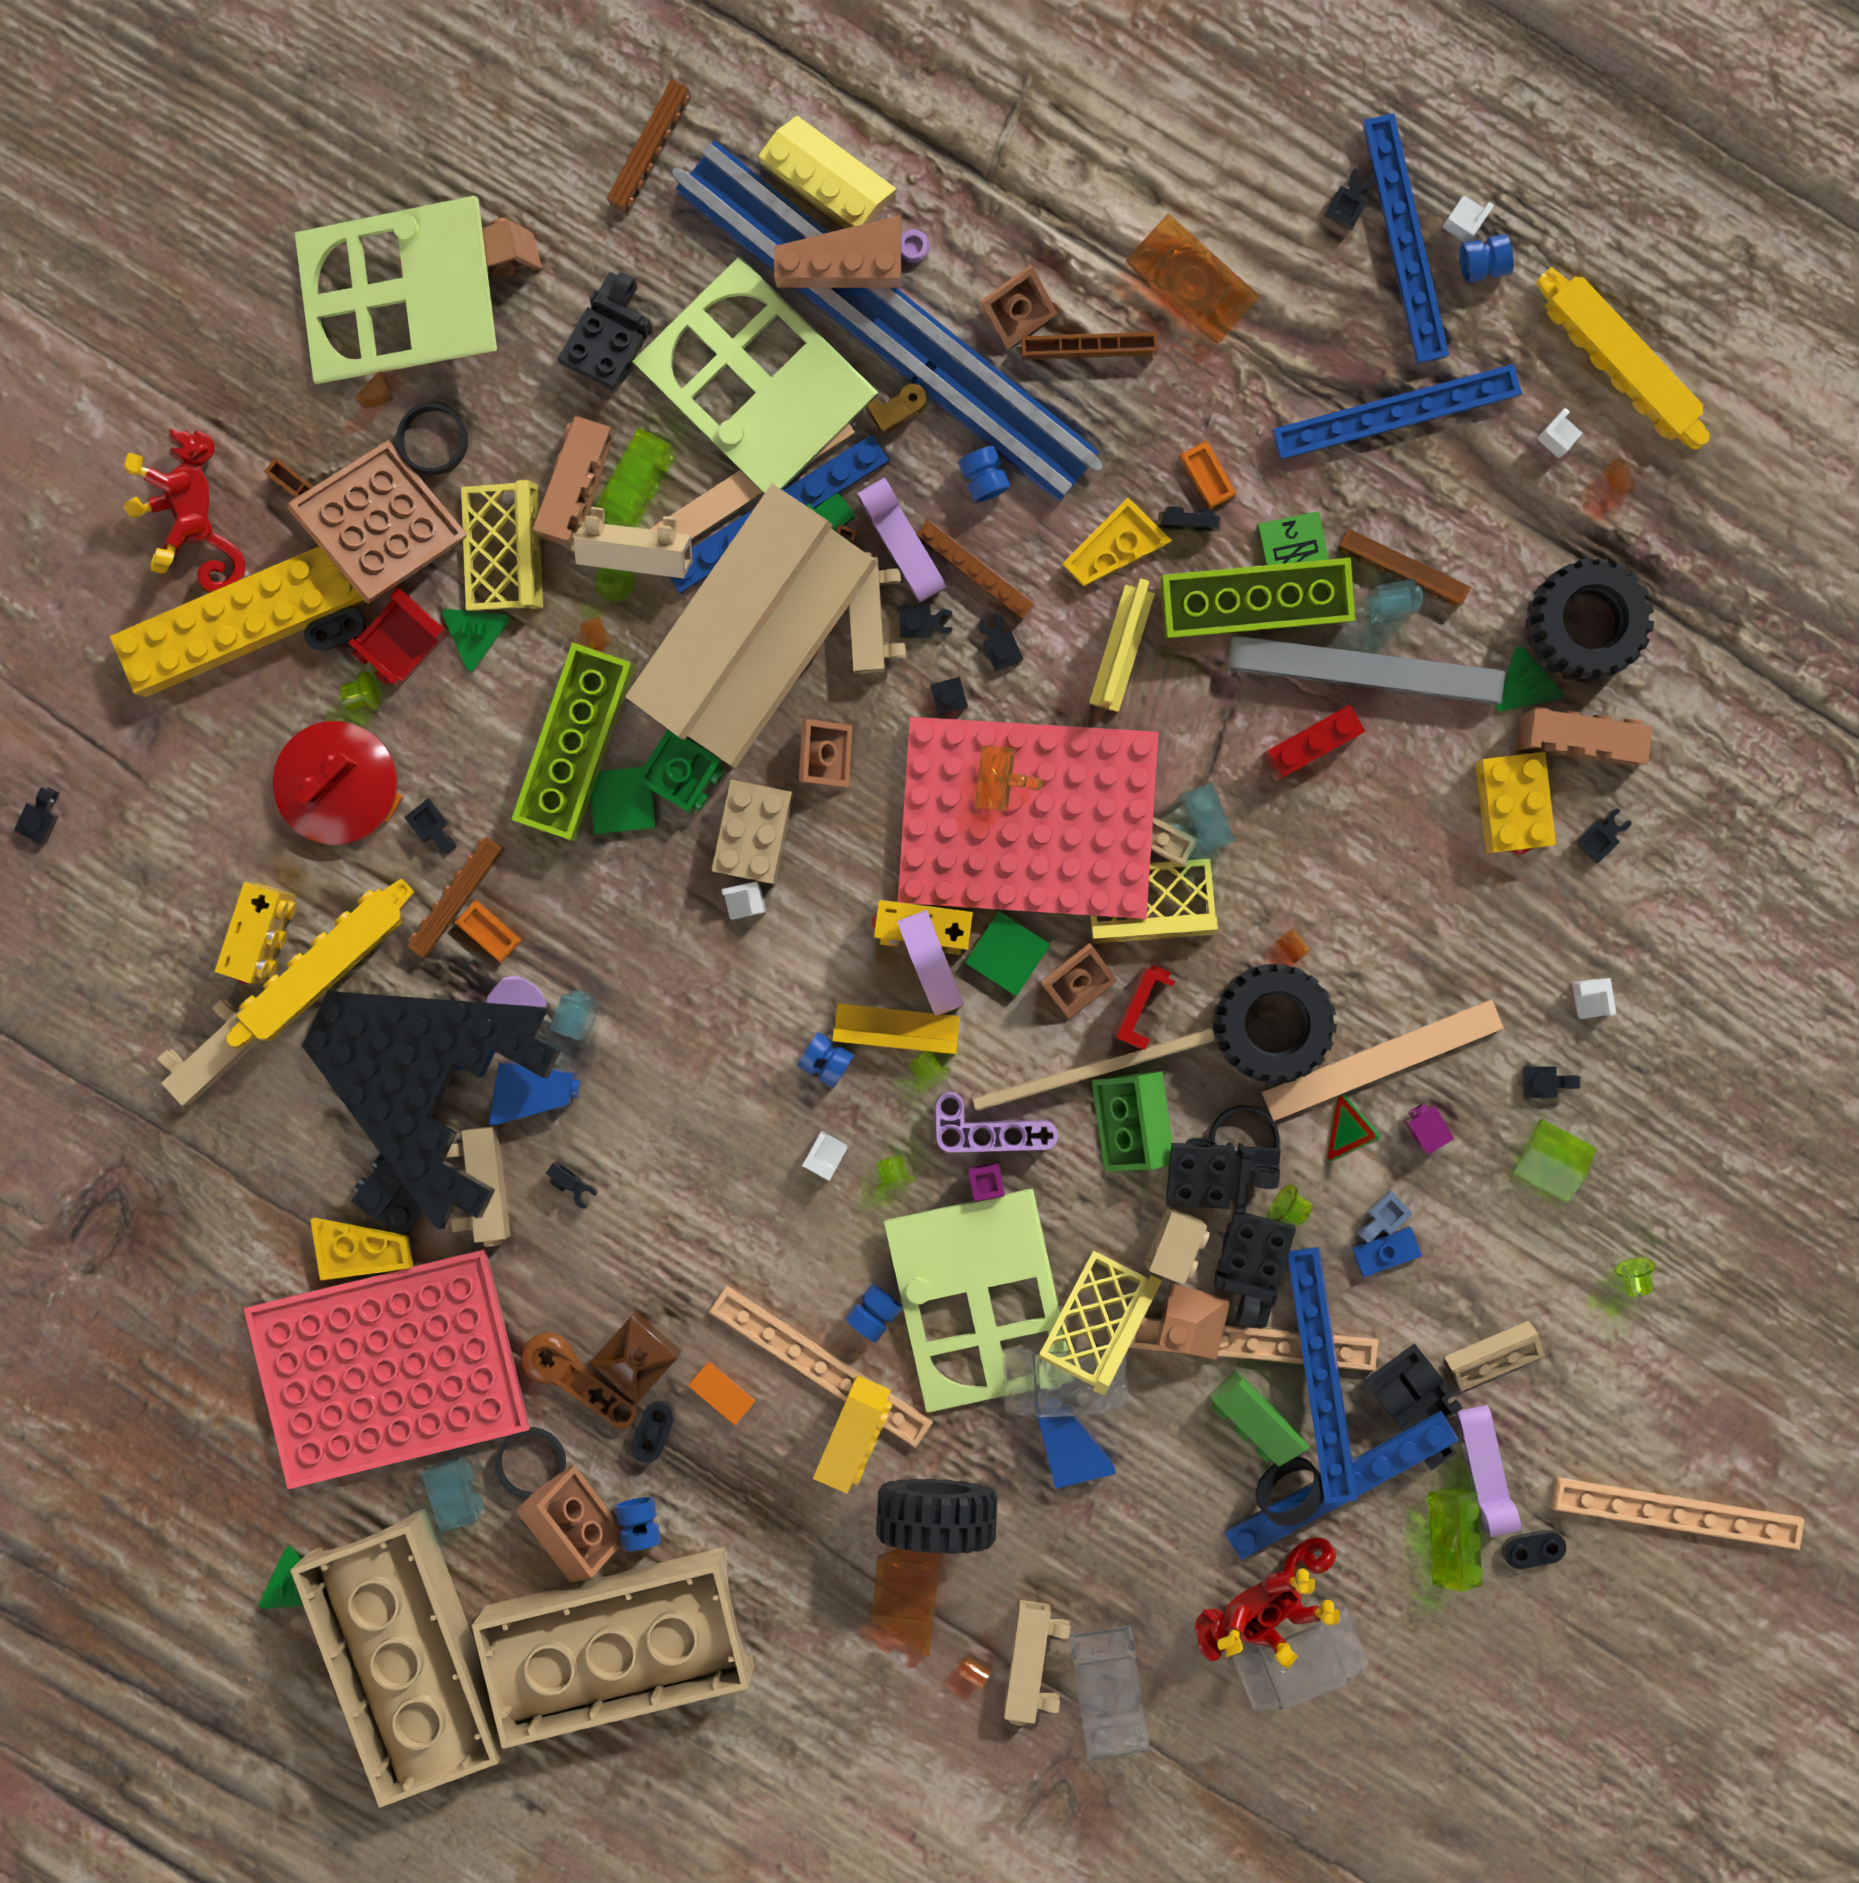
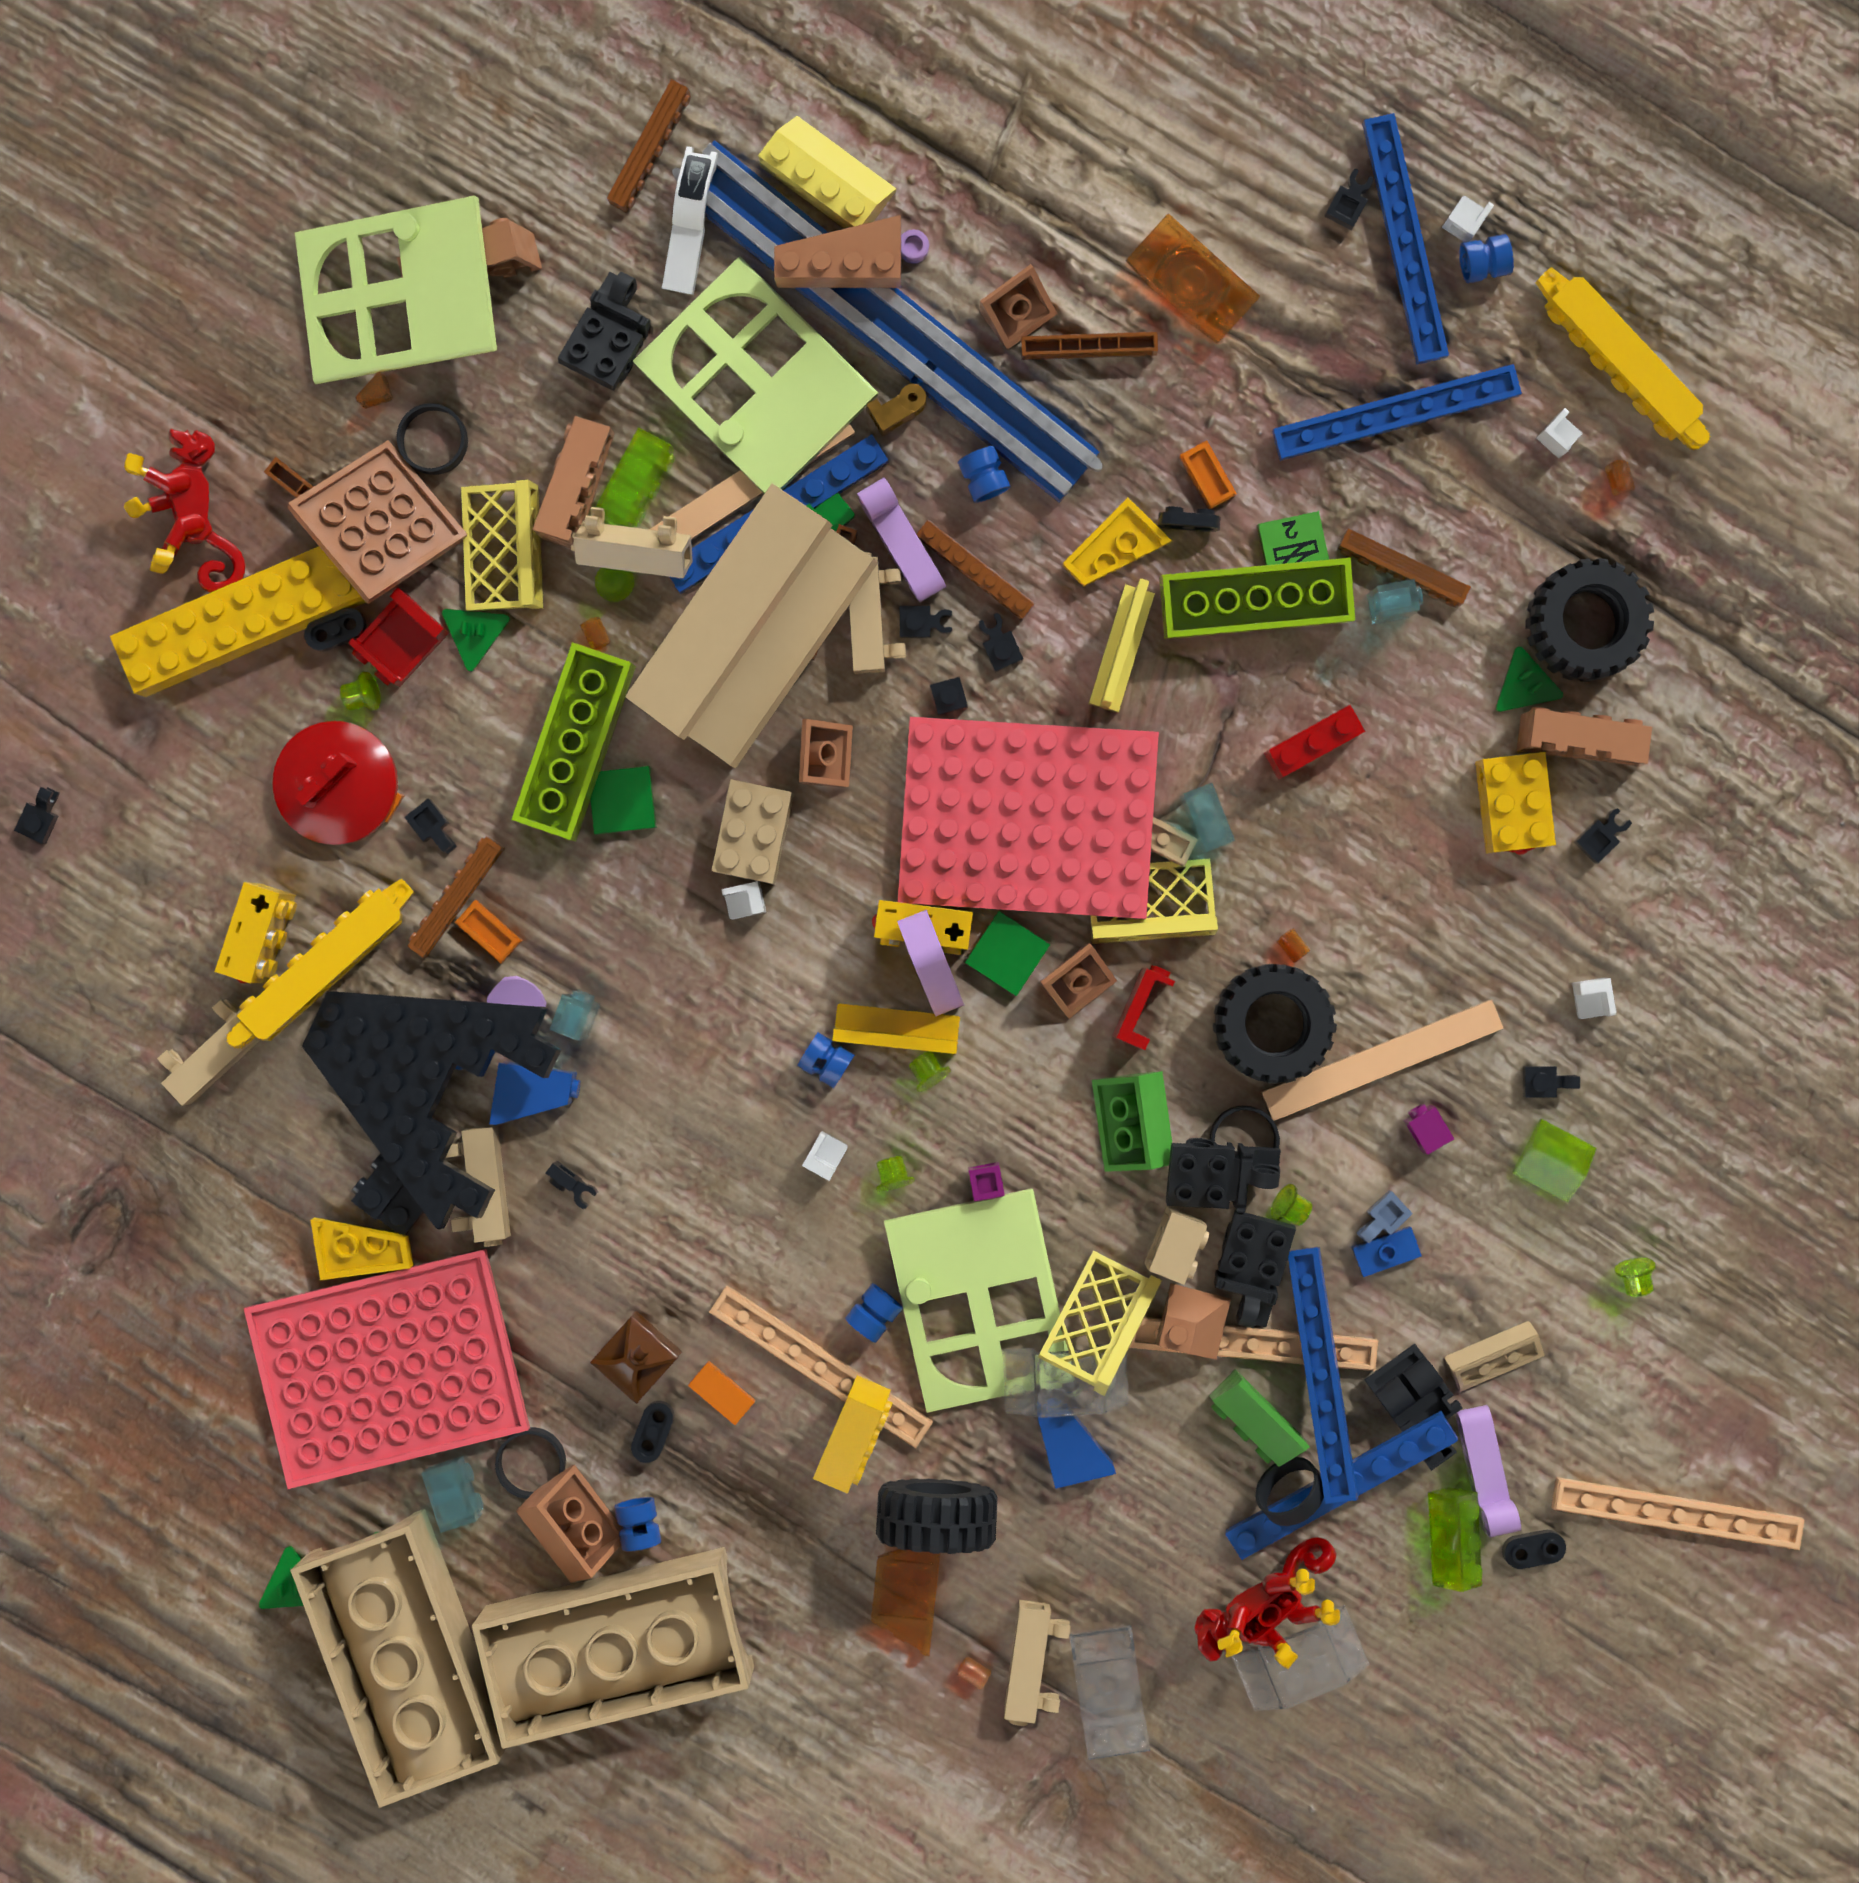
dark orange beam [522,1332,637,1428] -> none
green plate [636,729,725,814] -> none
lavender beam [936,1091,1058,1152] -> none
tan tile [972,1028,1215,1111] -> none
plate [974,745,1043,812] -> none
light grey beam [1227,637,1505,704] -> none
piece [1326,1094,1380,1161] -> none
none -> white piece [662,147,718,295]

